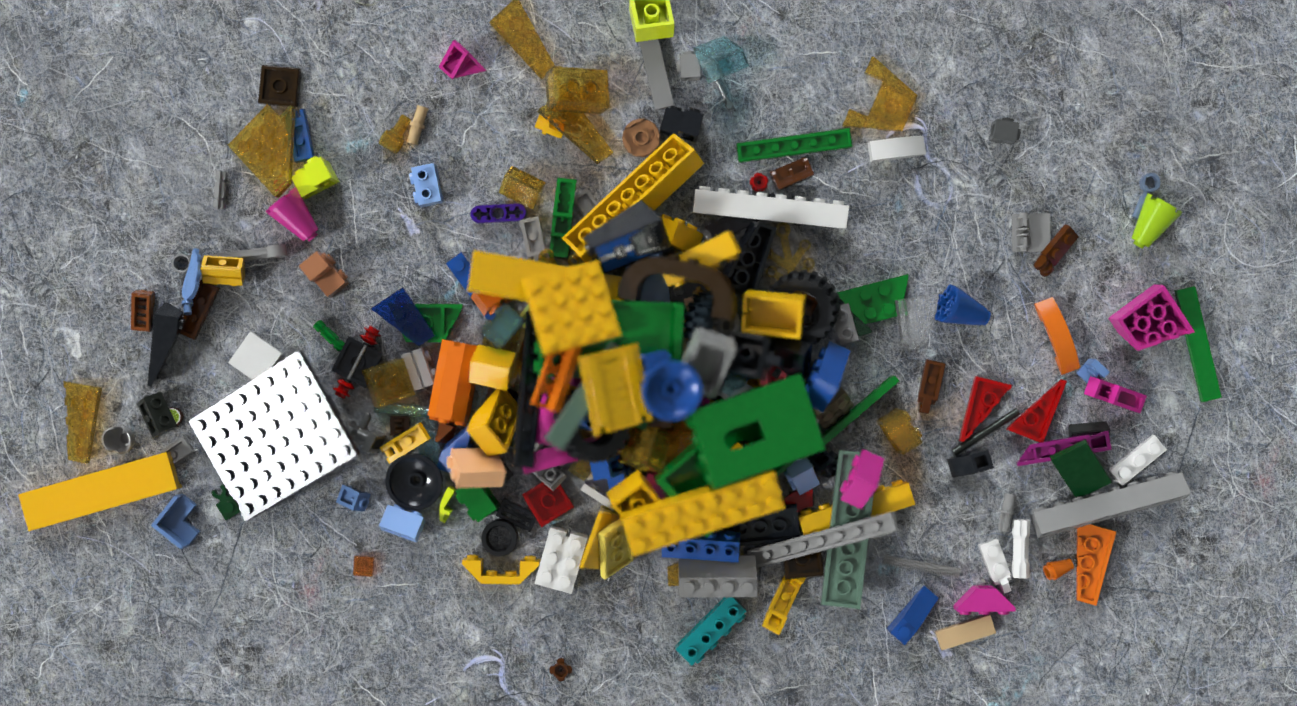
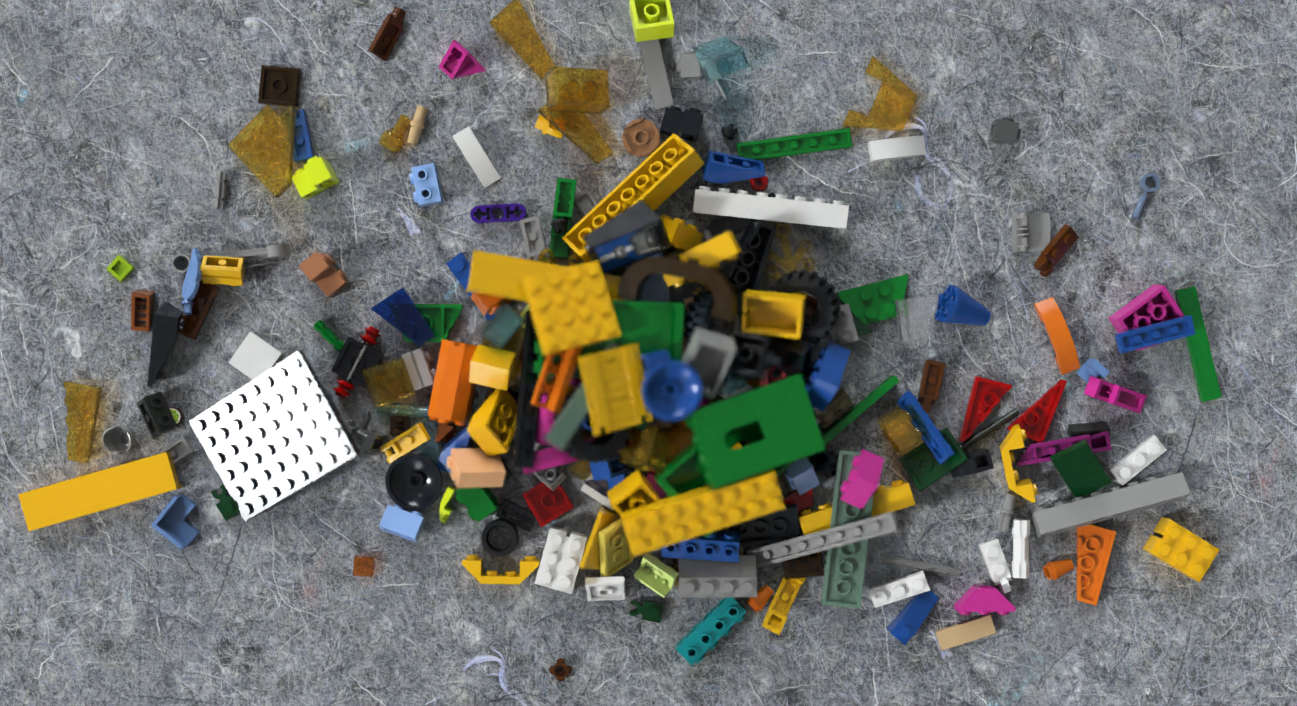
dark pink cone [265,187,318,242] -> none
medium blue bracket [336,484,371,511] -> none
clear yellow brick [499,166,546,209] -> none
reddish brown hinge [769,157,814,192] -> none
lime cone [1131,193,1183,249] -> none
none -> lime tile [106,255,135,282]
none -> reddish brown hinge [368,7,406,61]
none -> white slope [453,126,501,188]
none -> black piece [550,218,567,234]
none -> white tile [585,576,626,601]
none -> dark green plate [629,600,664,623]
none -> yellowish green bracket [634,552,679,598]
none -> blue slope [702,150,766,184]
none -> black piece [721,124,738,141]
none -> orange cone [746,584,774,613]
none -> white plate [868,571,930,608]
none -> blue plate [897,391,954,465]
none -> dark green tile [899,427,969,491]
none -> yellow slope [999,424,1038,503]
none -> blue plate [1115,315,1195,353]
none -> yellow piece [1142,517,1220,583]

